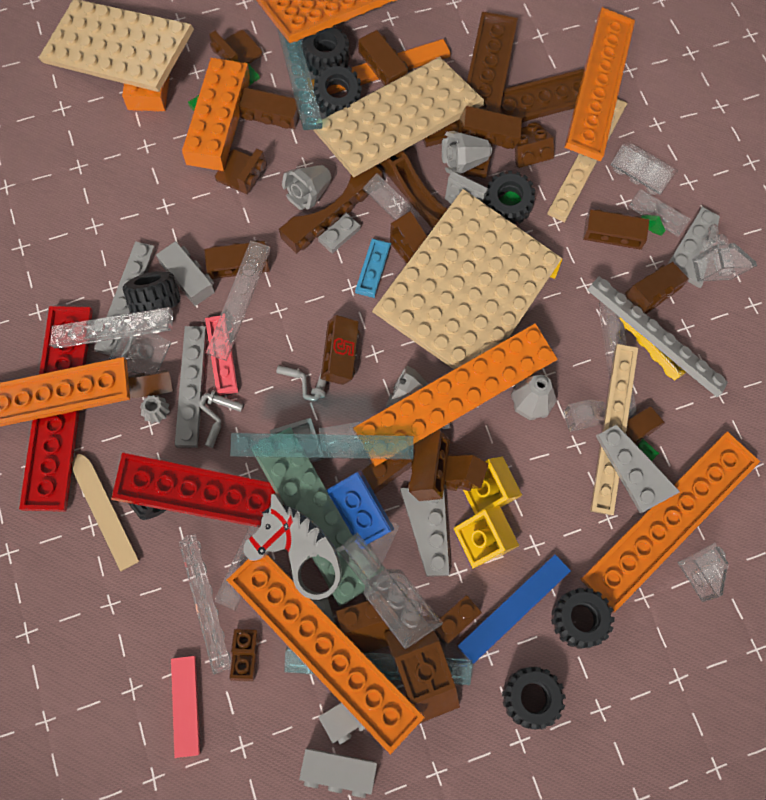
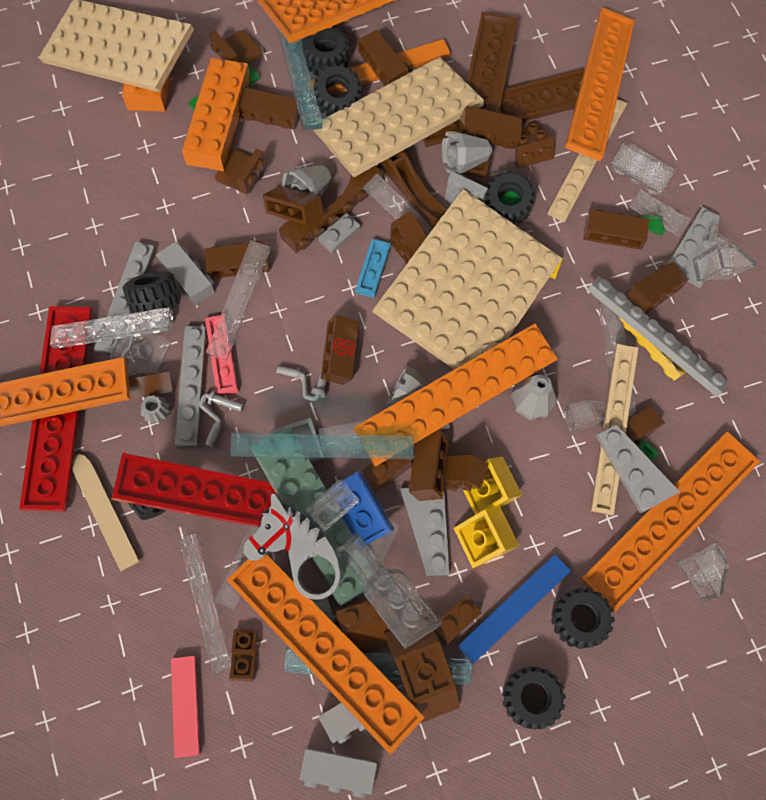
none -> reddish brown brick [262,186,324,225]
none -> clear brick [305,479,359,532]

